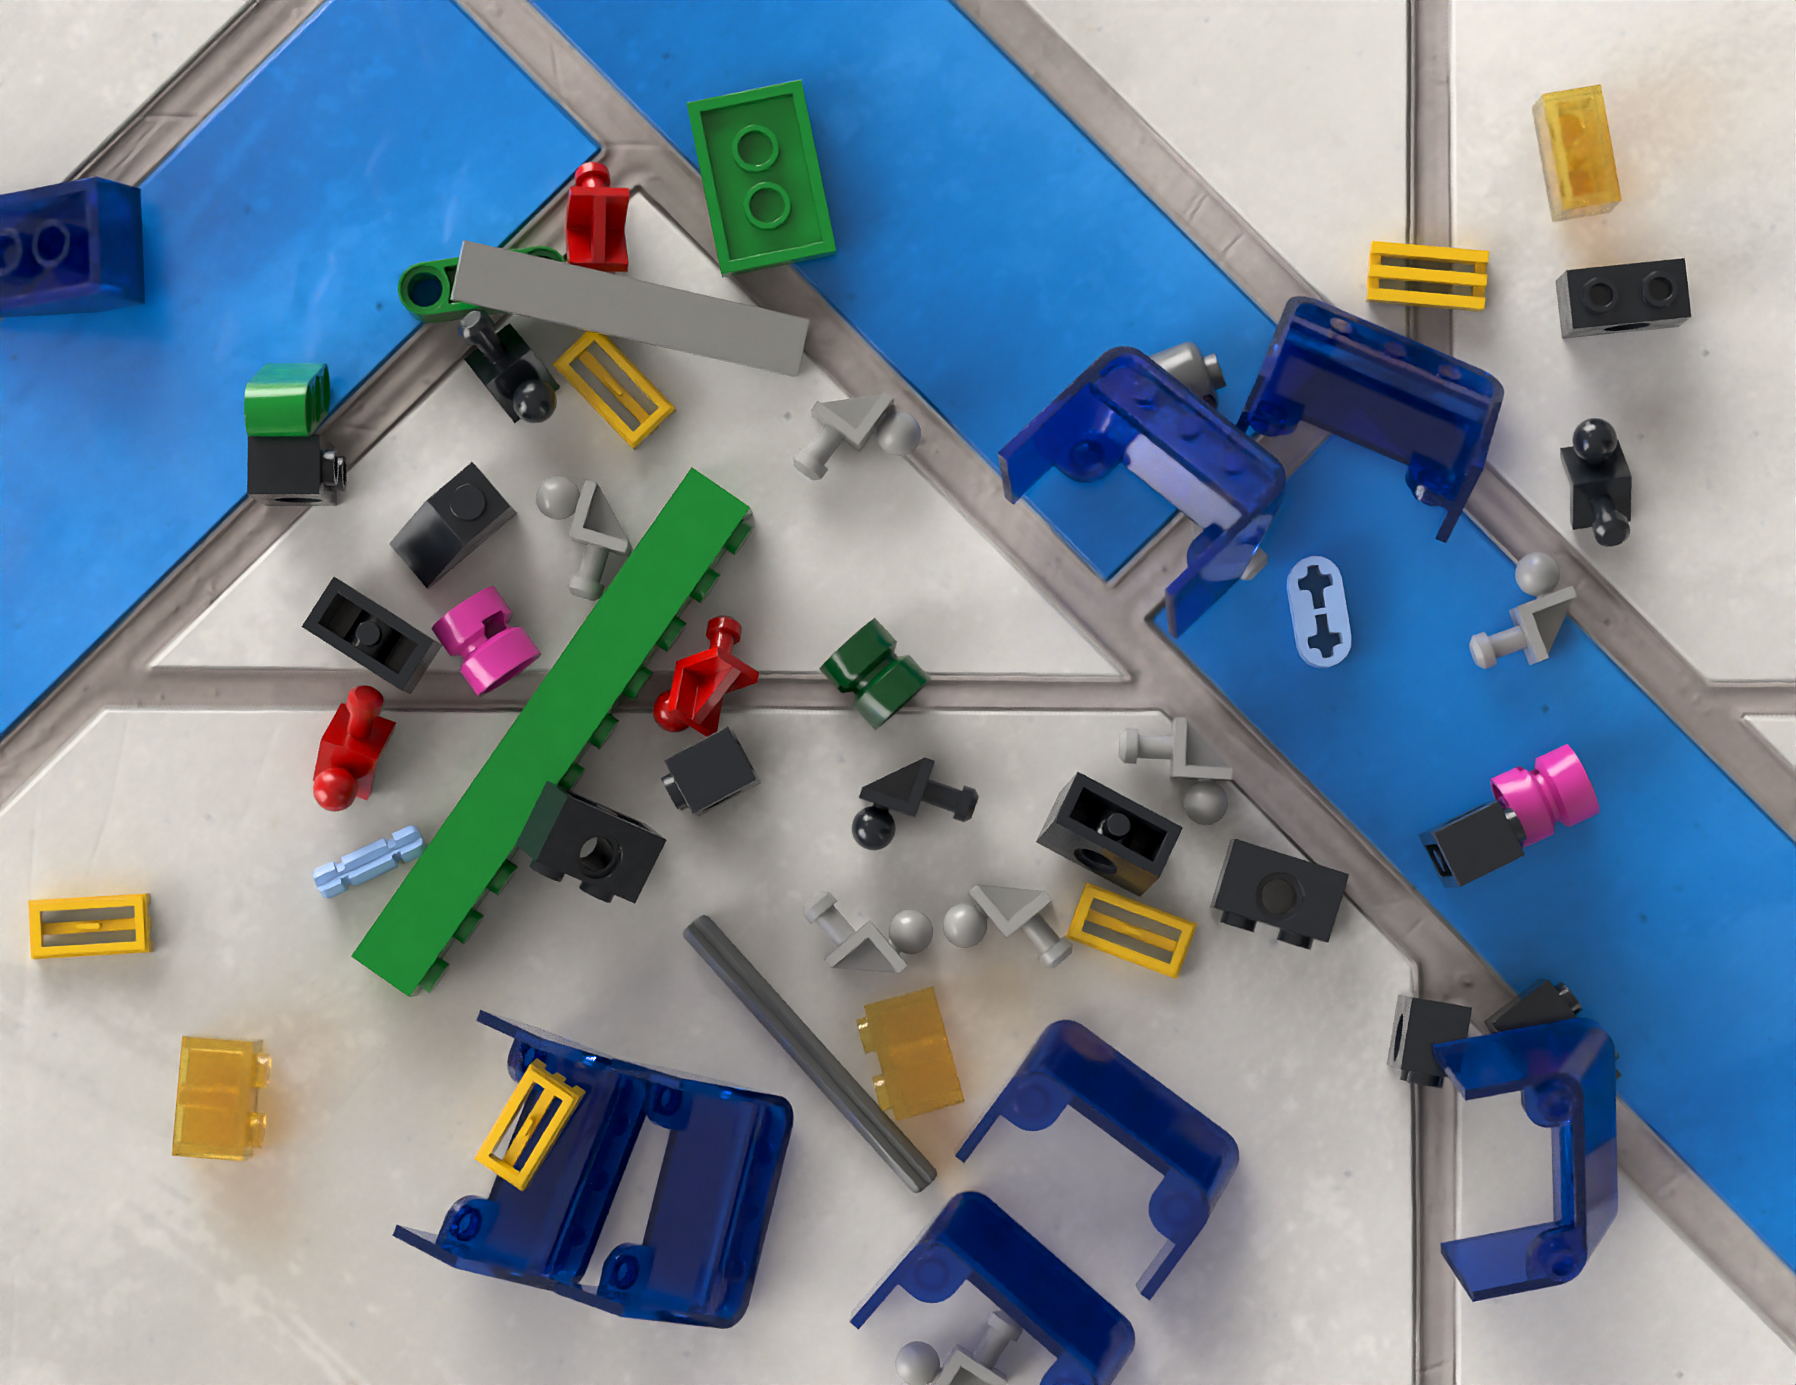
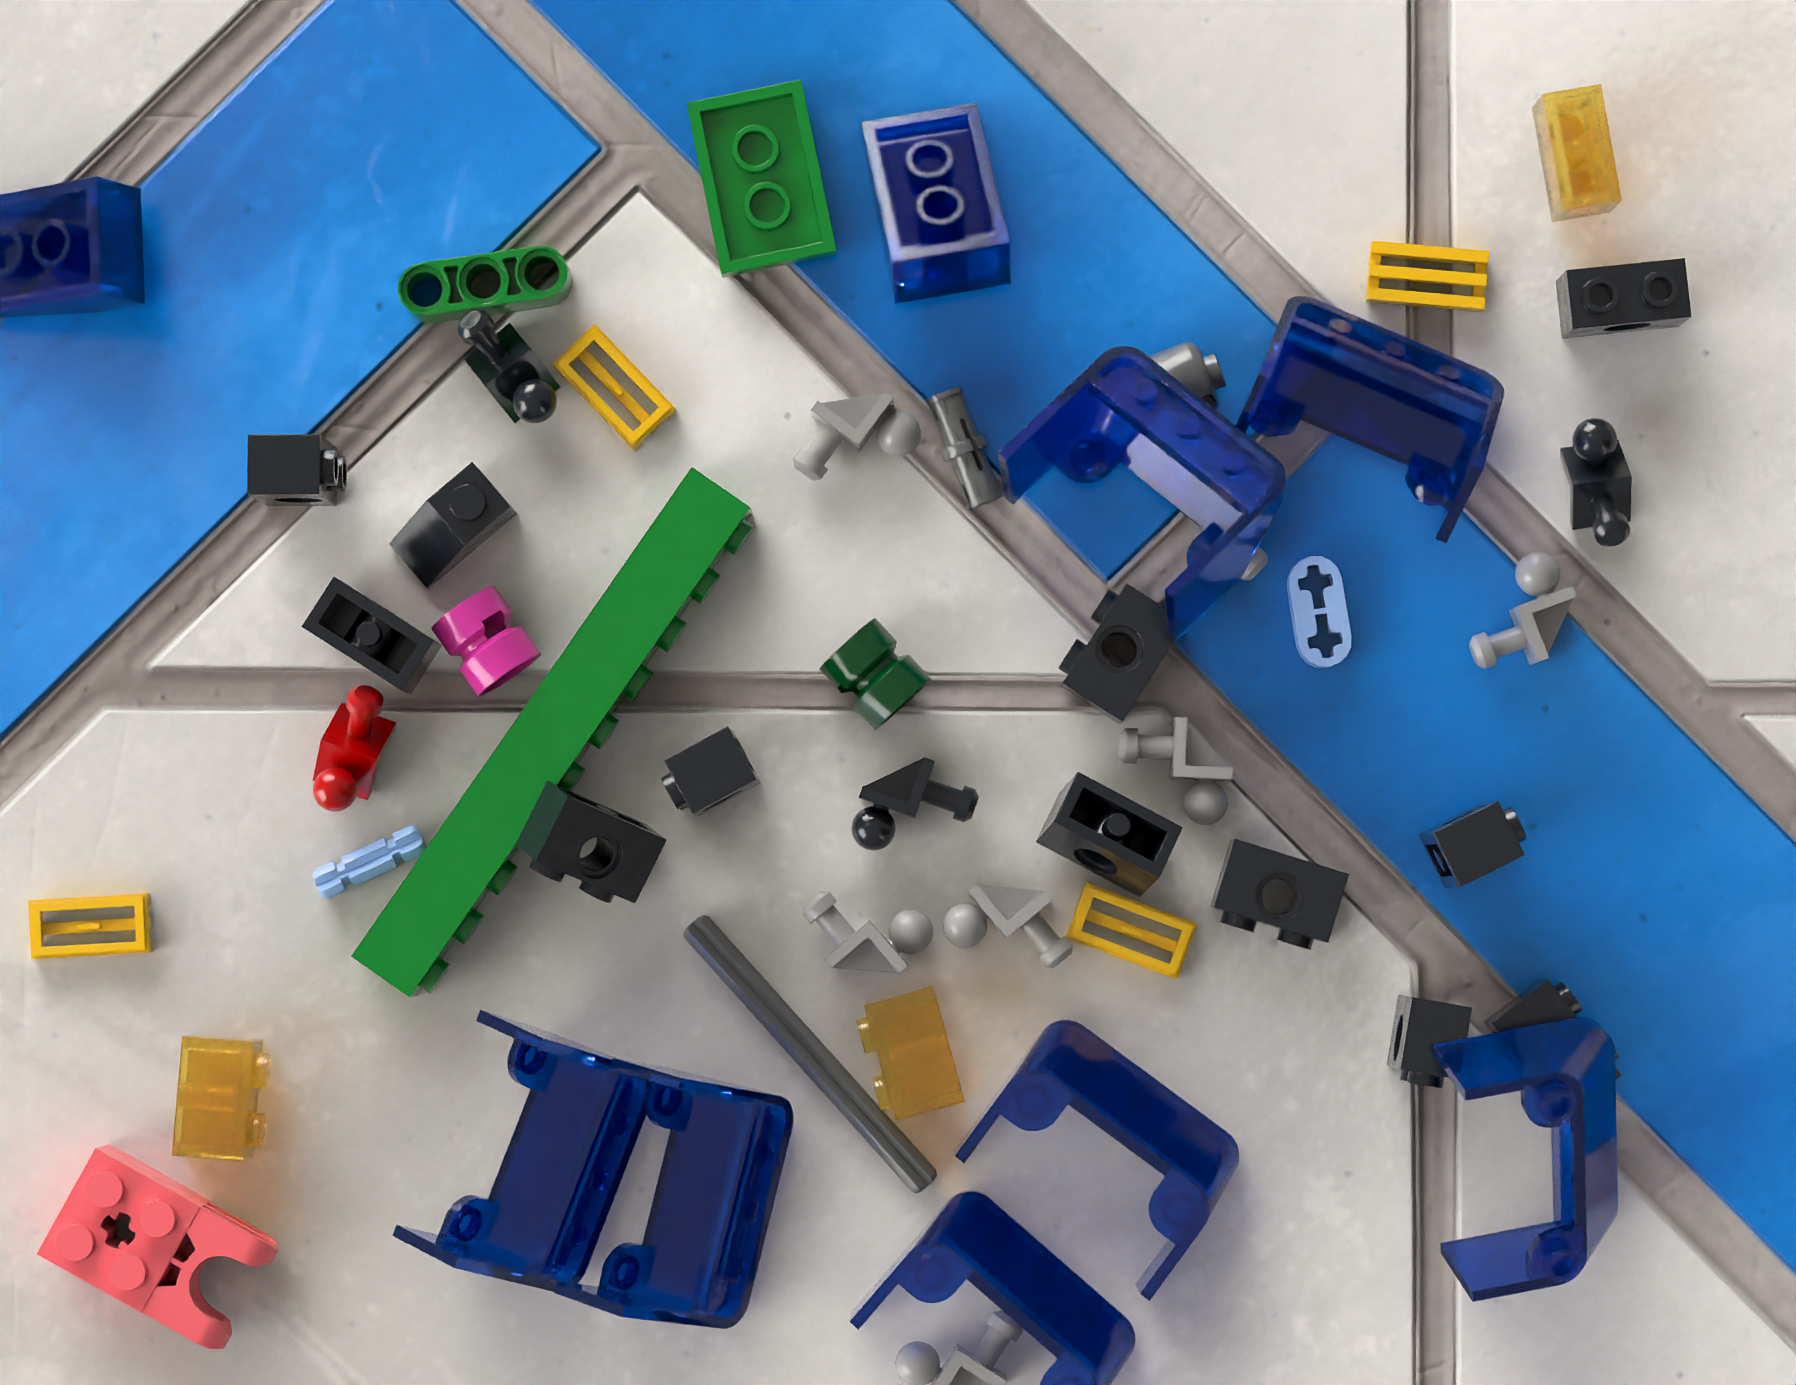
green beam [244,363,330,436] -> none
light grey tile [450,240,810,377] -> none
yellow tile [474,1059,586,1192] -> none
light grey piece [536,476,632,601] -> none
red piece [564,162,630,274] -> none
red piece [653,615,759,737] -> none
dark pink wheel [1490,744,1600,848] -> none
none -> coral brick [37,1144,280,1349]
none -> clear blue slope [861,103,1011,304]
none -> dark grey pin [926,386,1003,510]
none -> black brick [1058,583,1187,724]

